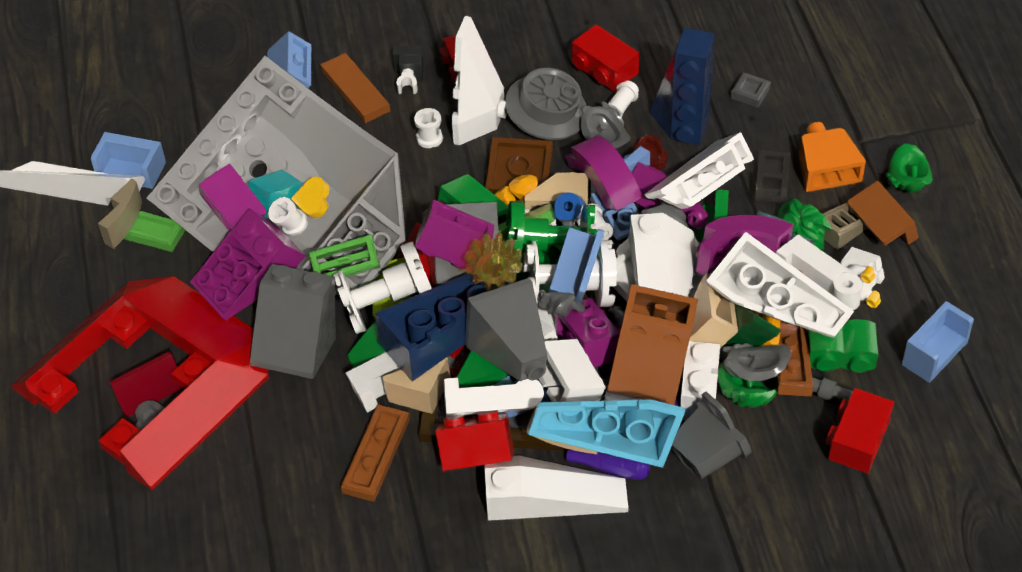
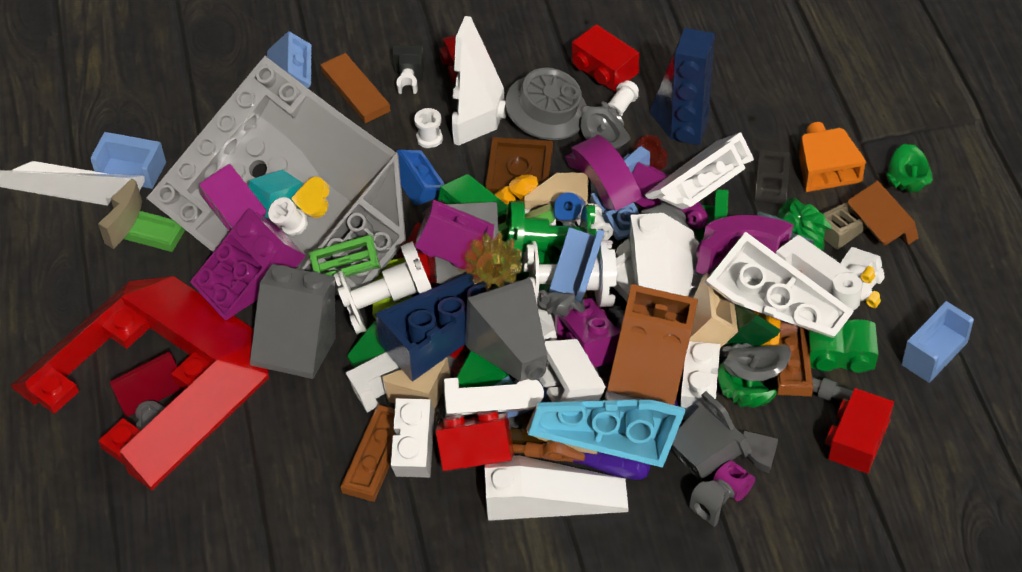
flat silver tile [731,72,771,108] -> none
none -> white piece [391,398,435,478]
none -> blue slope [396,150,444,205]
none -> dark orange hand [513,440,585,462]
none -> leg [690,460,755,527]
none -> flat silver tile [743,431,778,473]

